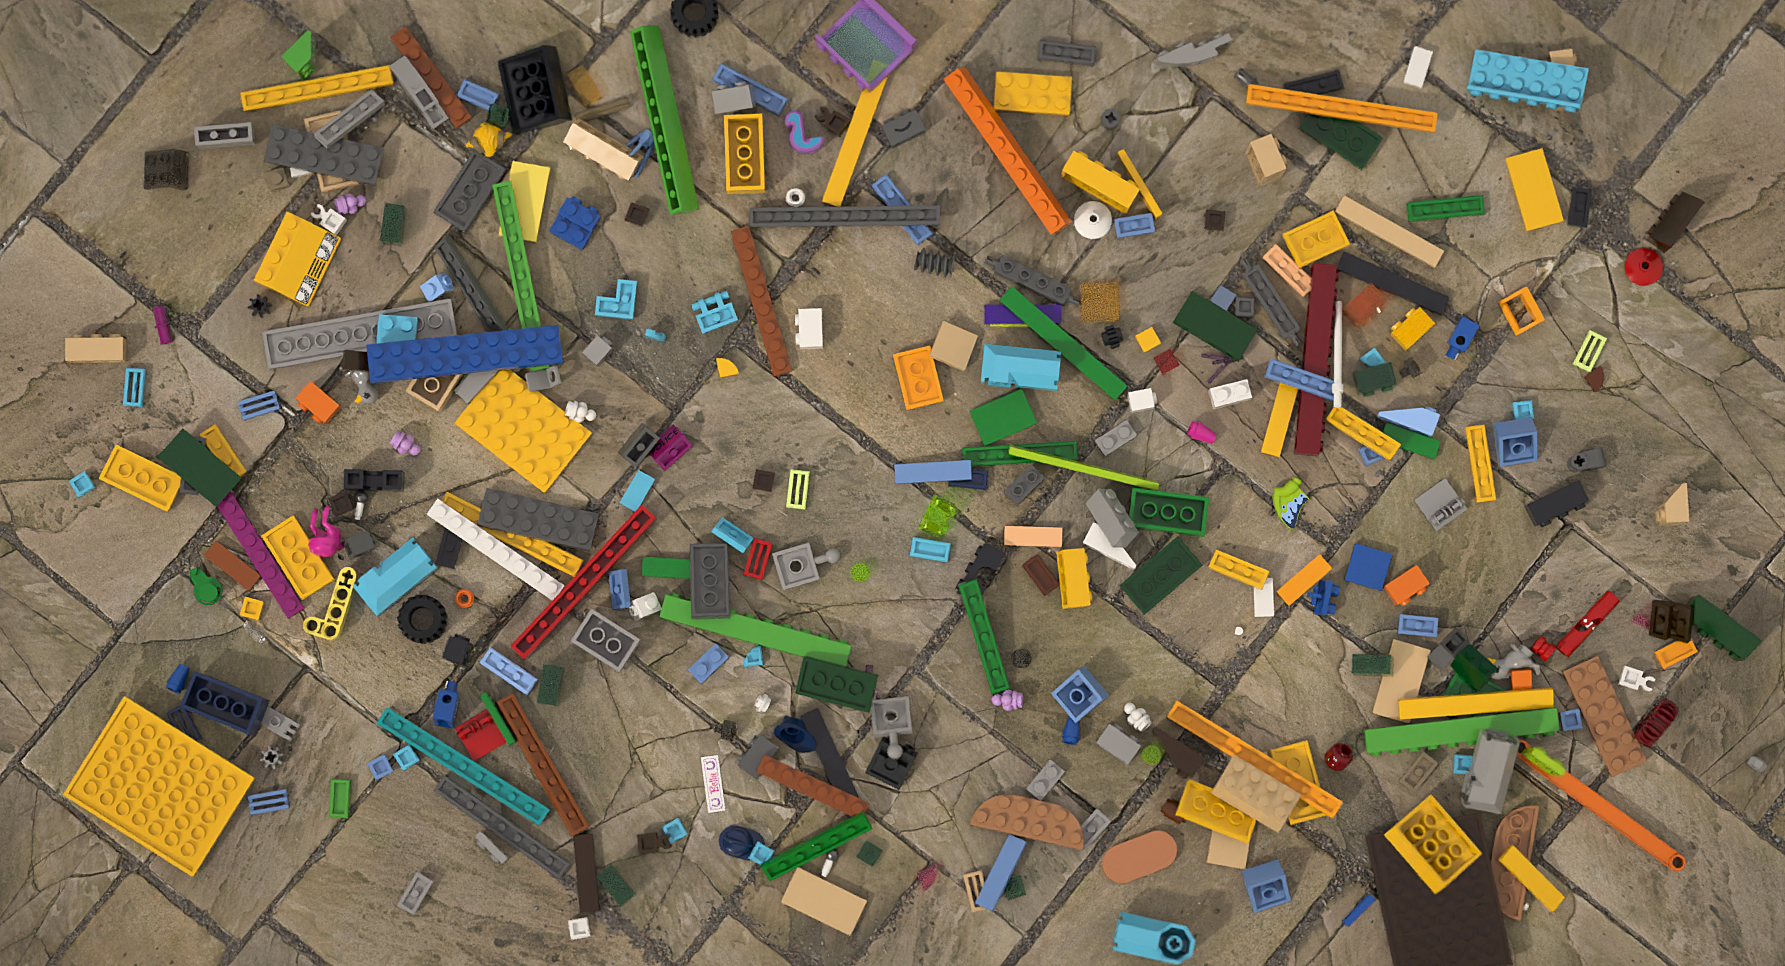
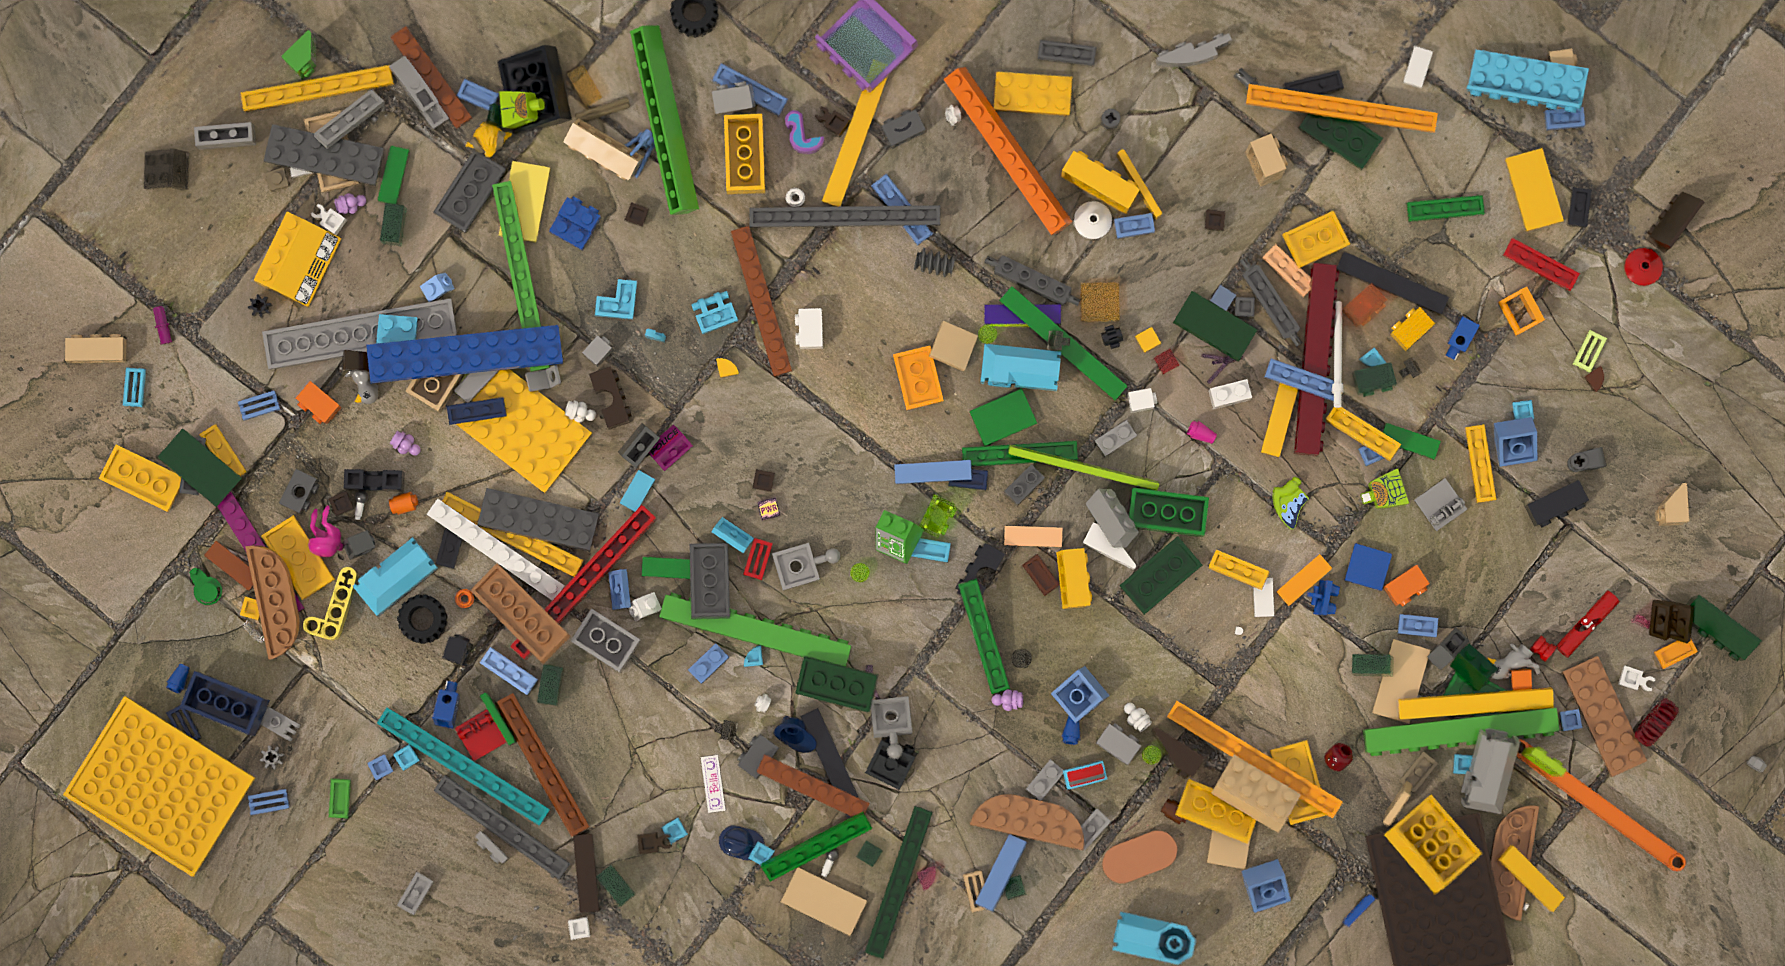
medium azure tile [69,471,96,498] -> none
dark grey tile [434,236,524,374] -> none
yellowish green tile [786,469,810,510] -> none
tan tile [1335,195,1444,268] -> none
light blue slope [1376,406,1440,437] -> none
none -> medium nougat plate [245,545,300,660]
none -> dark grey brick [279,469,320,515]
none -> green tile [377,146,410,206]
none -> orange brick [389,492,419,515]
none -> dark blue tile [446,397,507,425]
none -> medium nougat plate [470,563,571,664]
none -> lime torso [499,91,544,129]
none -> dark brown arch [589,366,632,430]
none -> tile [757,497,781,521]
none -> dark green tile [865,806,933,959]
none -> bright green slope [876,510,924,564]
none -> white plate [945,105,961,126]
none -> clear neon green plate [978,325,997,344]
none -> clear smoke tile [1047,331,1070,351]
none -> slope [1063,761,1107,789]
none -> torso [1360,469,1409,509]
none -> tan tile [1383,781,1412,826]
none -> red plate [1502,238,1580,291]
none -> medium blue plate [1544,107,1585,130]

